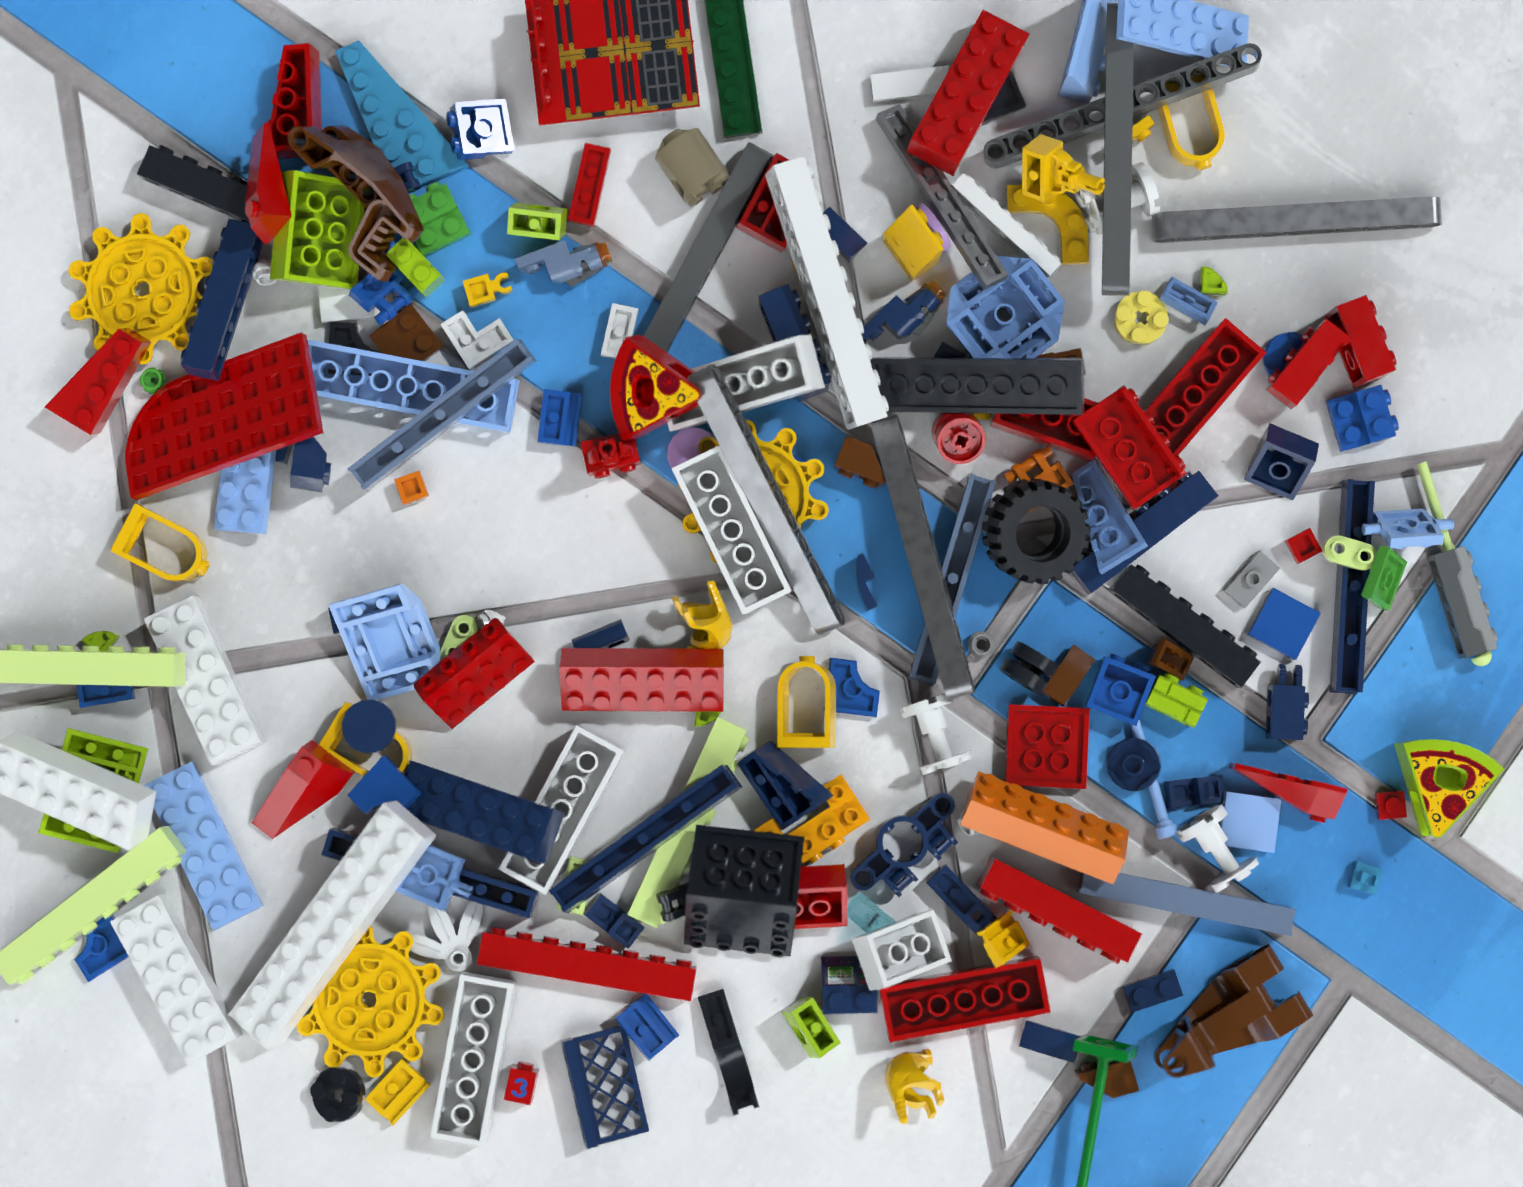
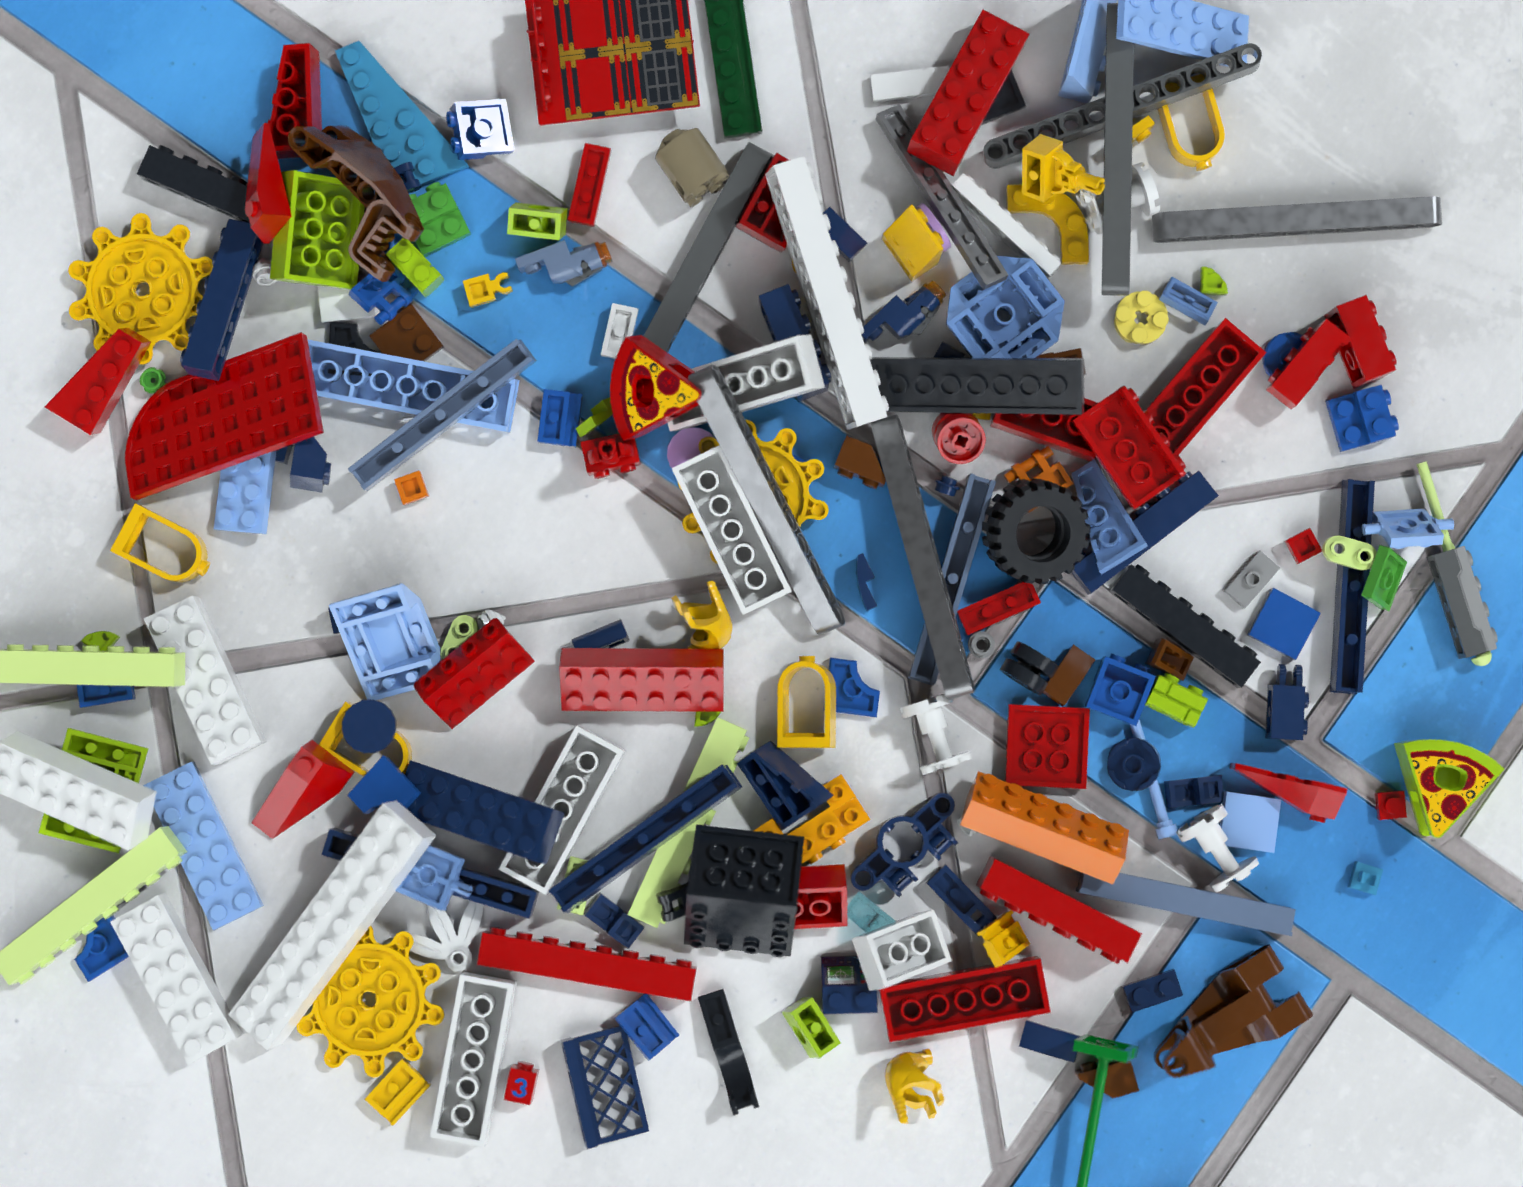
black plate [310,1067,366,1122] -> none
white plate [441,310,514,370] -> none
dark blue slope [1244,423,1319,500] -> none
none -> lime slope [575,397,613,437]
none -> dark blue plate [935,475,960,497]
none -> red plate [957,582,1041,636]

